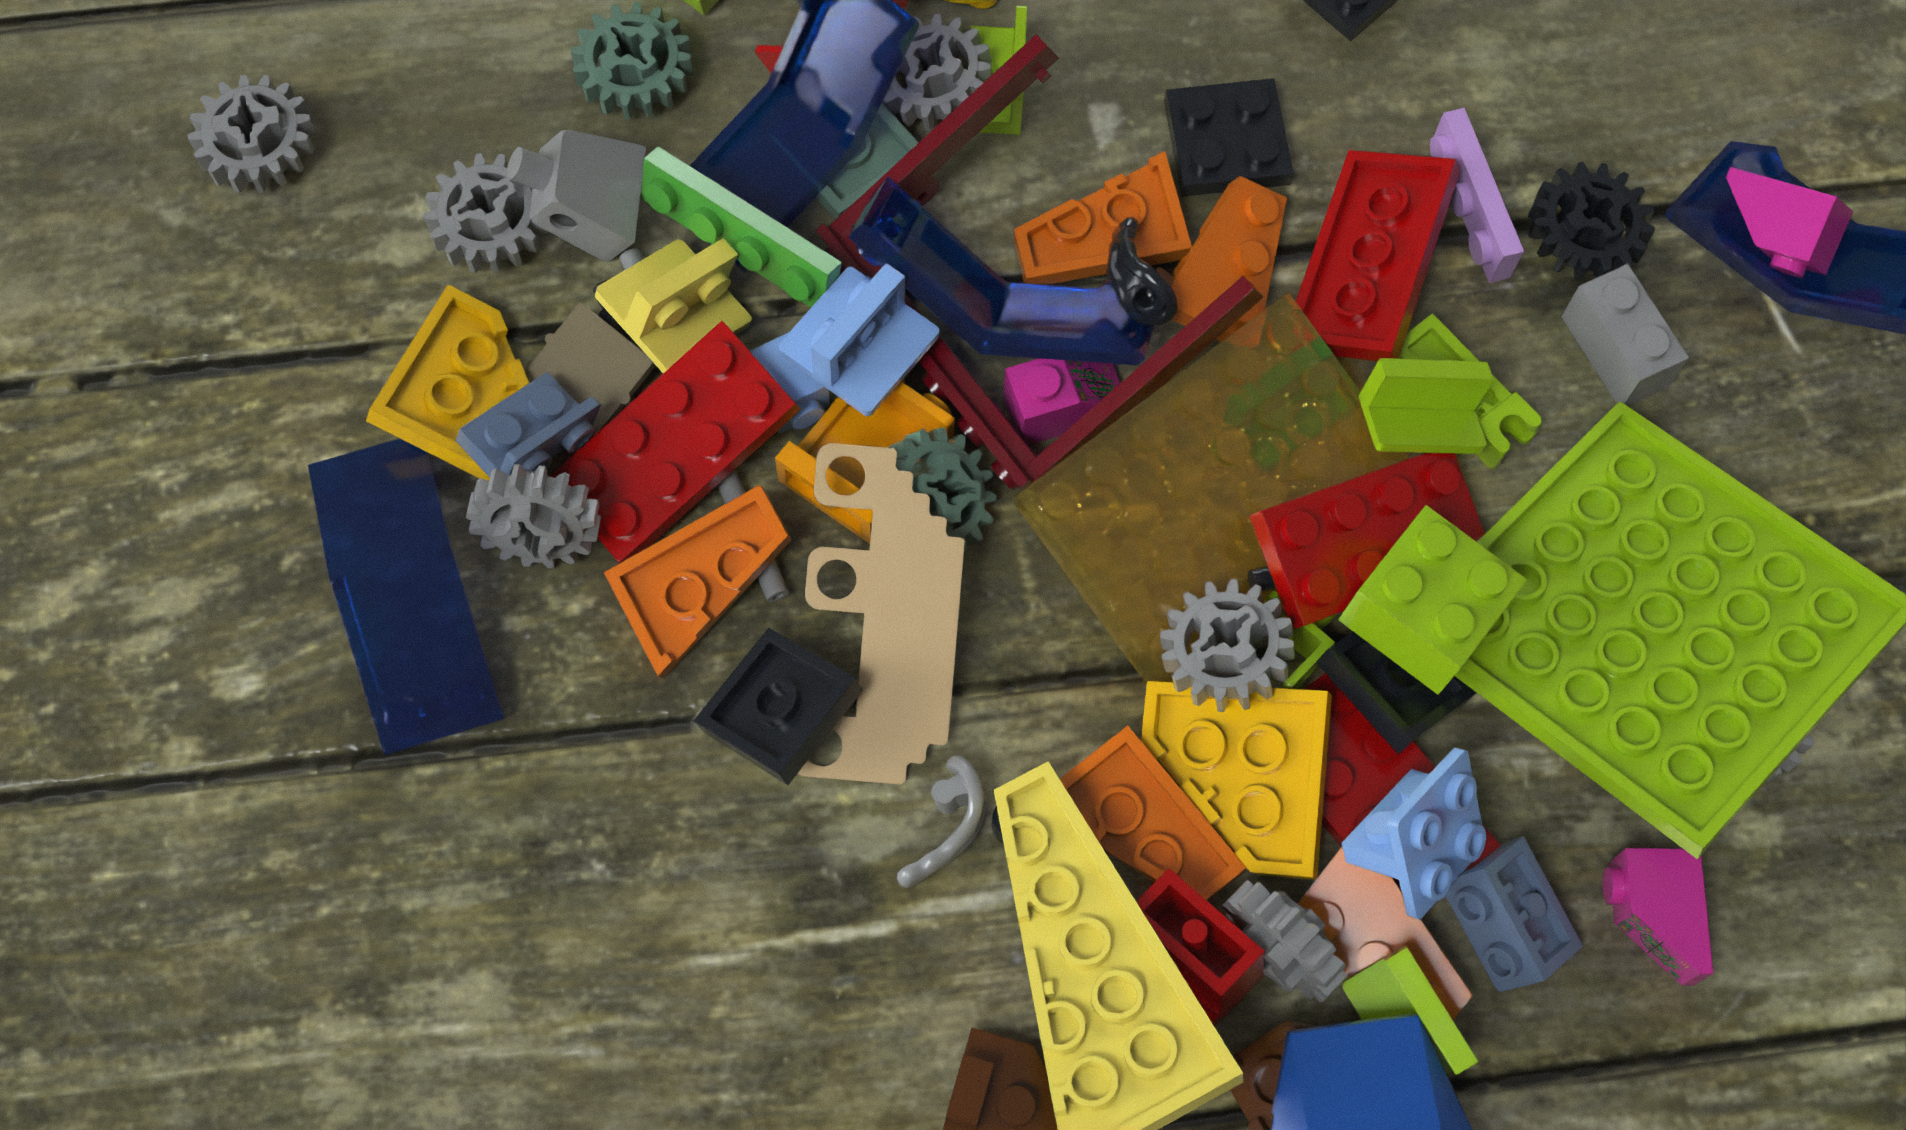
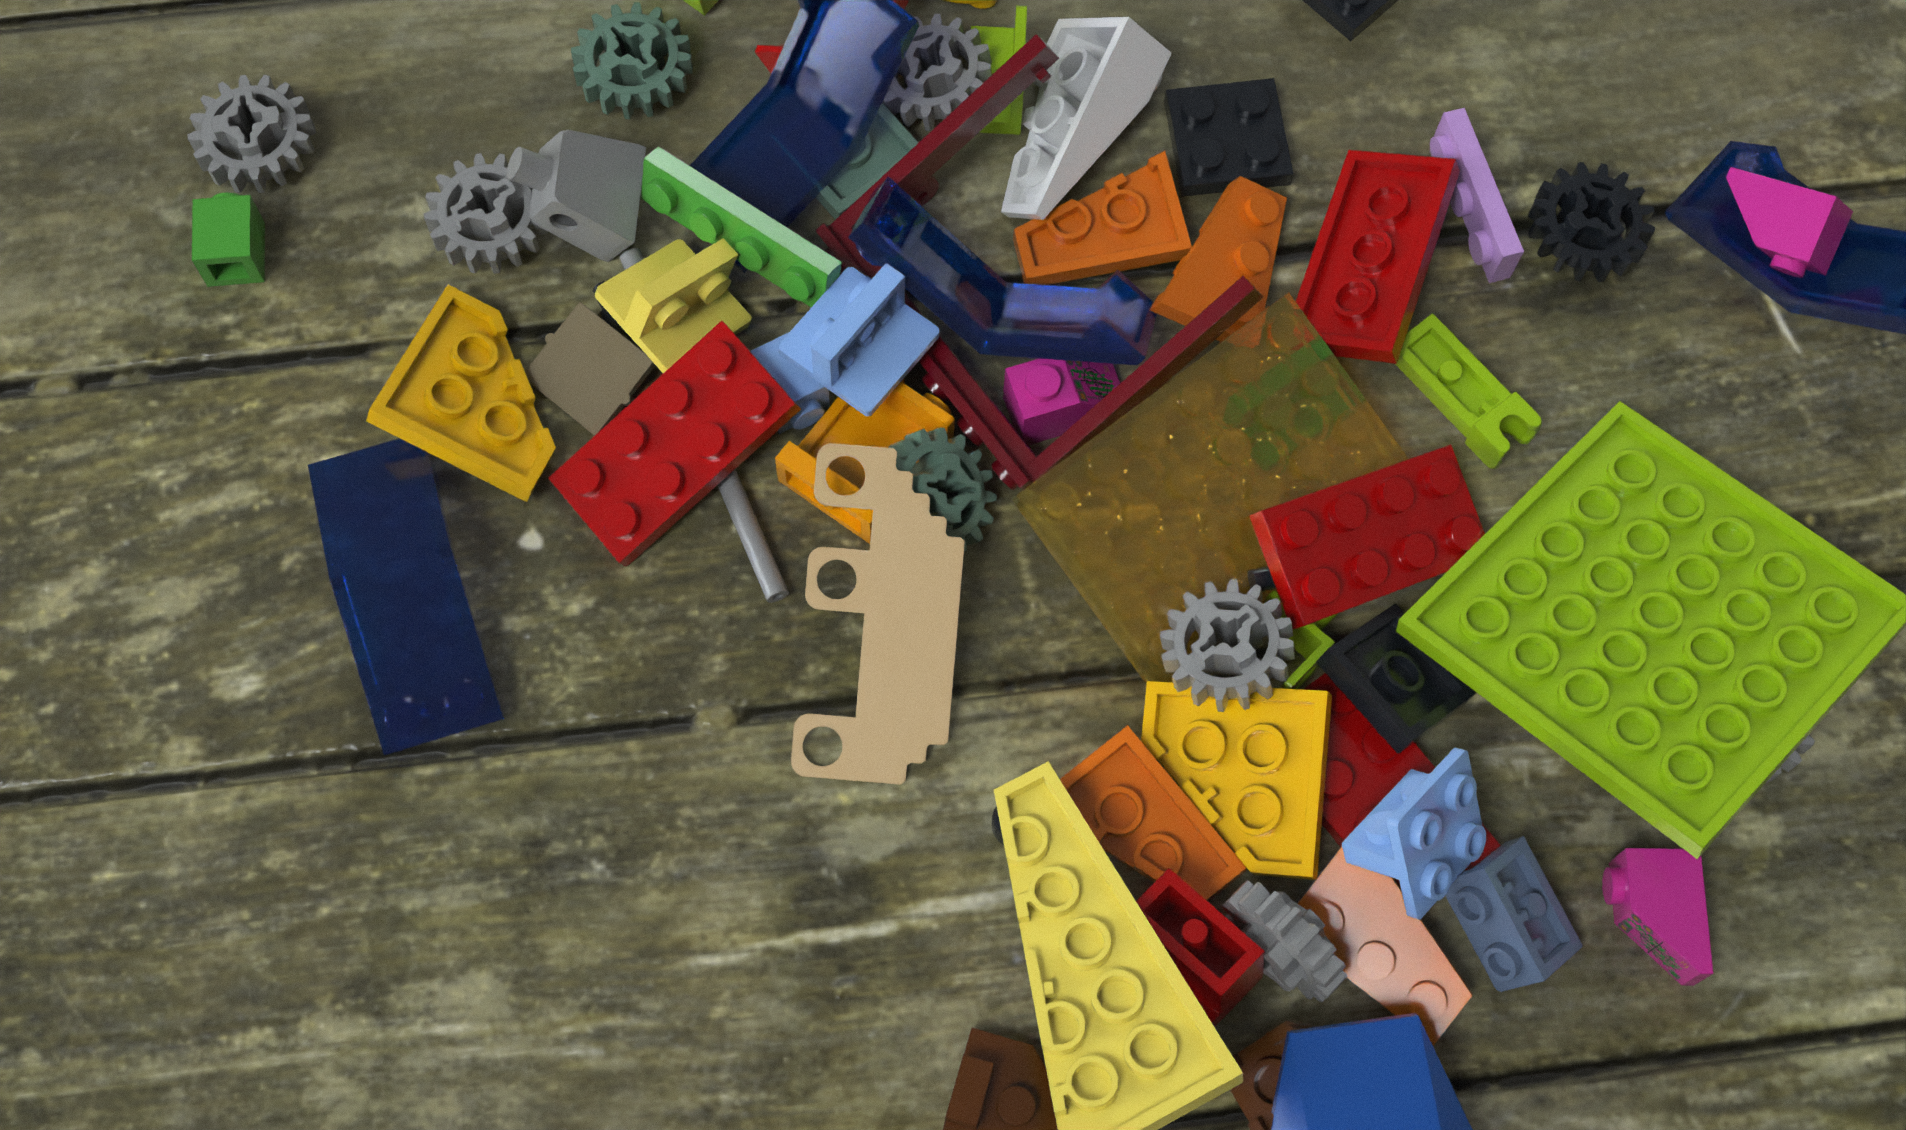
sand blue bracket [456,371,601,477] -> none
light grey gear [466,464,601,568] -> none
orange wing [604,485,792,679] -> none
black plate [693,628,863,785] -> none
light grey piece [897,755,987,888] -> none
black piece [1106,217,1178,326] -> none
lime brick [1338,505,1528,695] -> none
lime panel [1342,944,1478,1075] -> none
lime panel [1358,358,1494,454] -> none
light grey brick [1562,264,1689,406] -> none
none -> bright green brick [192,192,265,287]
none -> white wedge [1001,17,1172,220]

